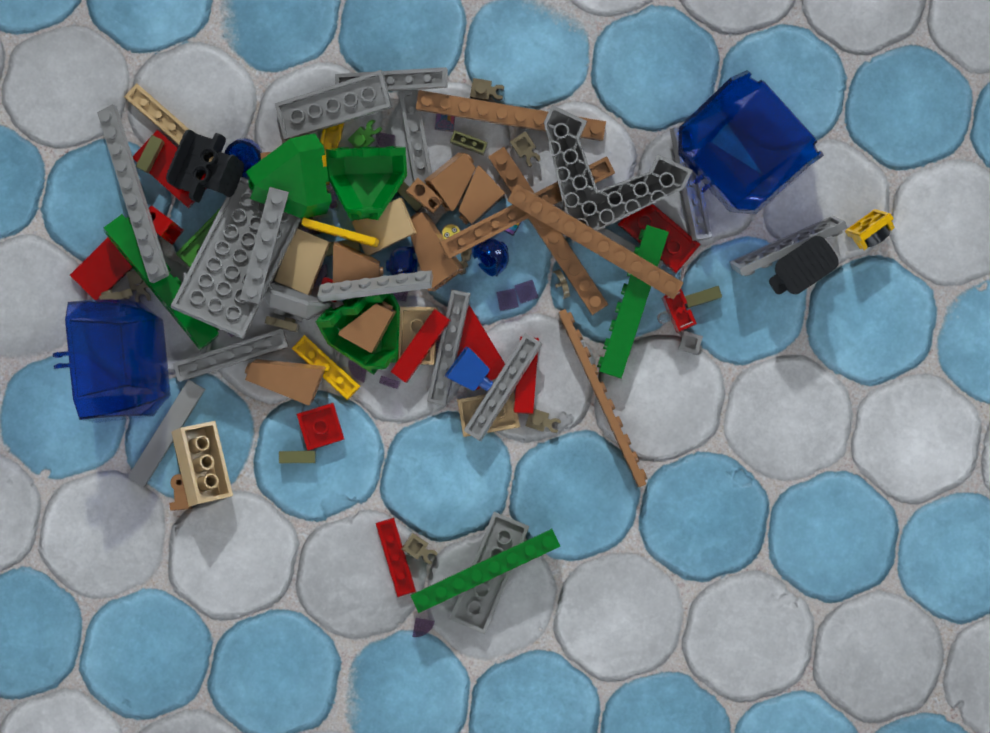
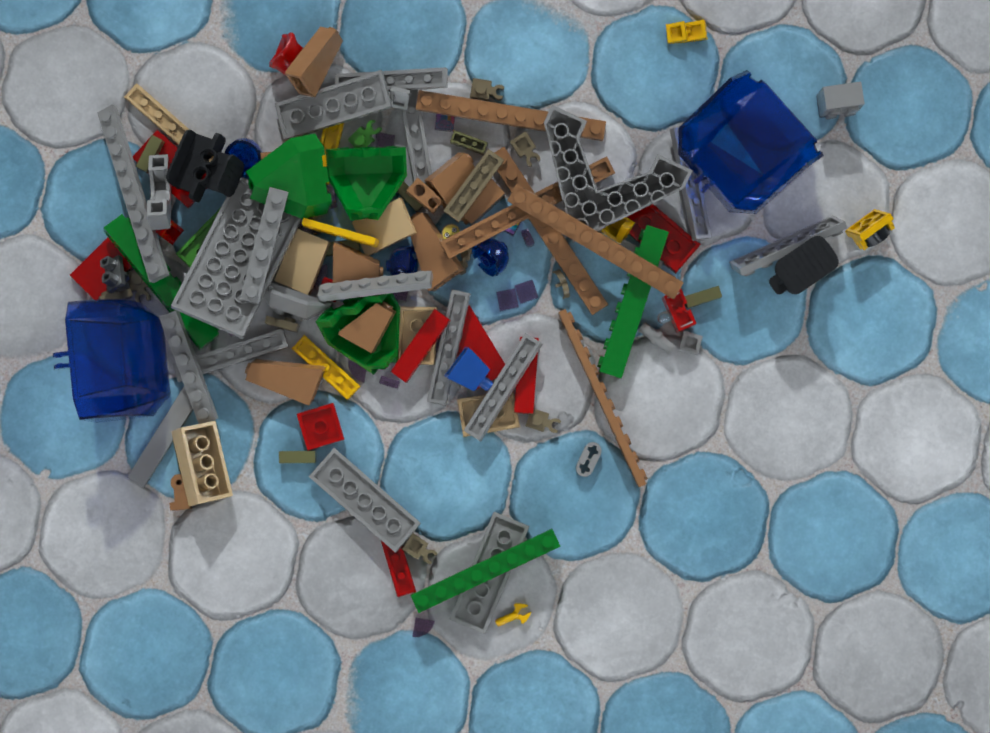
none -> dark grey hips [100,255,130,294]
none -> light grey arch [147,154,172,230]
none -> light grey plate [159,310,219,424]
none -> red piece [269,32,303,75]
none -> medium nougat slope [285,26,343,98]
none -> light grey plate [309,448,421,553]
none -> light grey tile [390,87,411,110]
none -> dark tan plate [443,149,504,223]
none -> yellow bar [495,603,531,627]
none -> clear purple tile [521,228,535,248]
none -> light grey beam [576,442,602,477]
none -> yellow panel [601,217,635,244]
none -> light grey pin [638,322,676,354]
none -> yellow slope [666,19,708,44]
none -> light grey brick [816,82,865,119]

